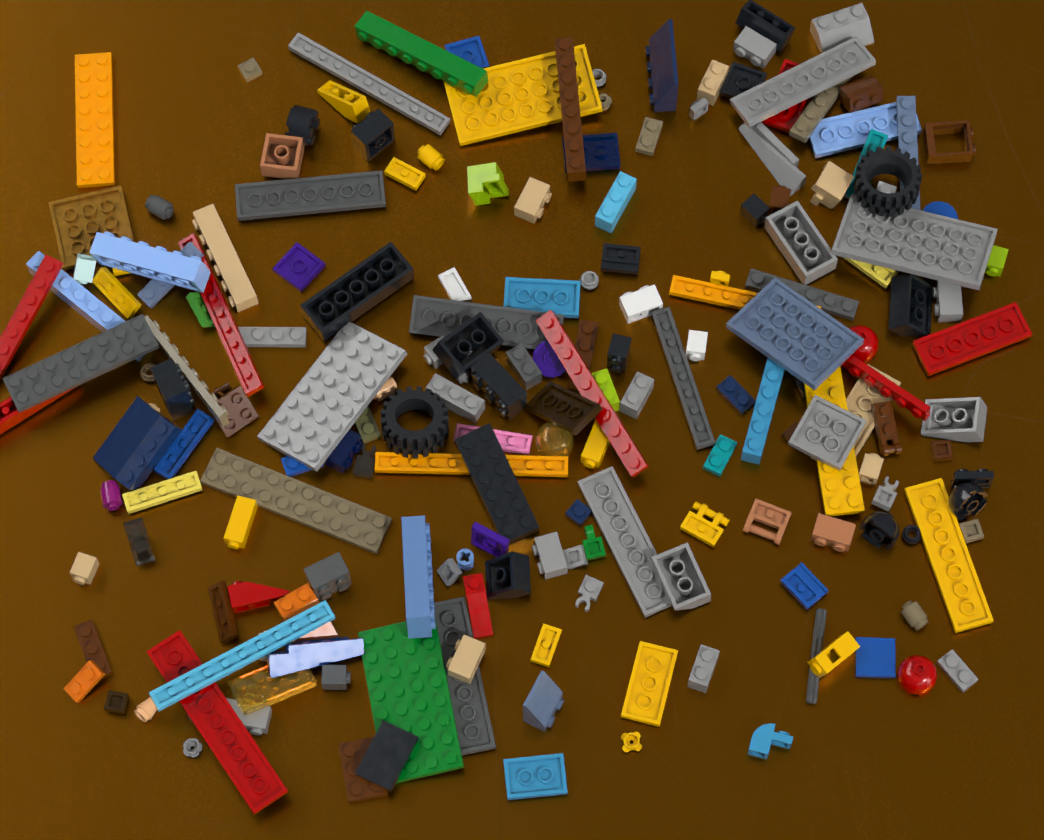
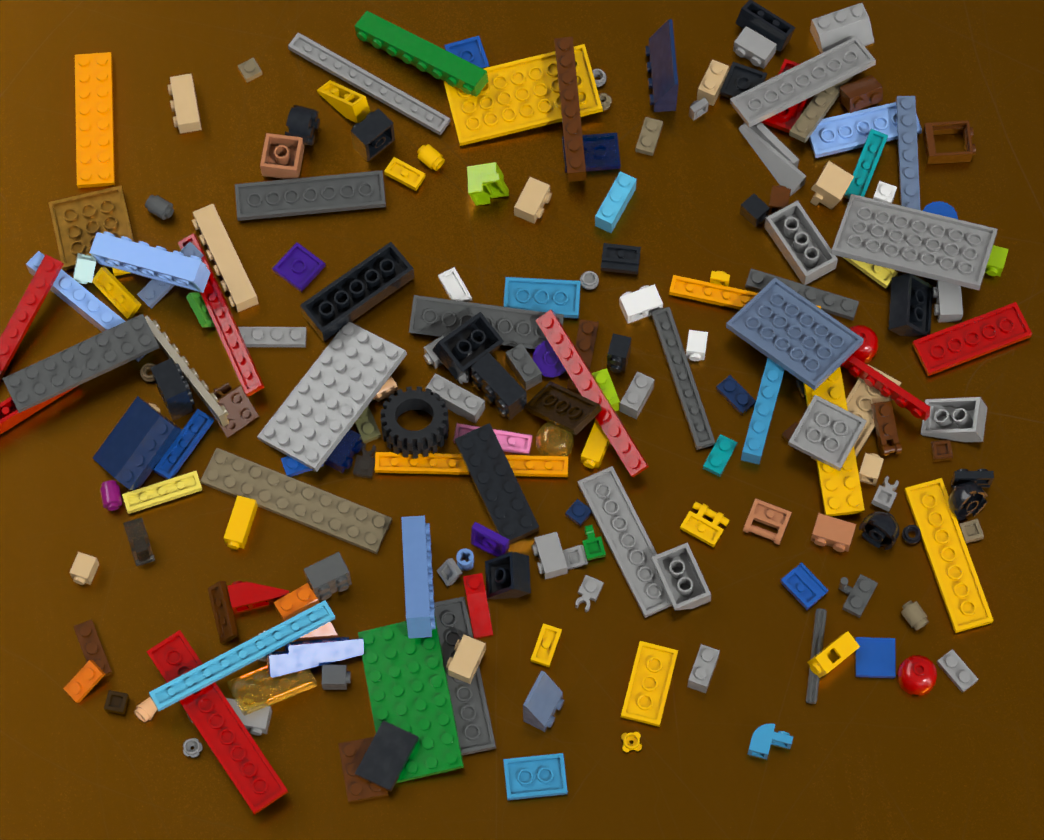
black tyre [854,146,922,217] -> none
none -> tan brick [168,74,202,134]
none -> dark grey plate [839,574,878,618]

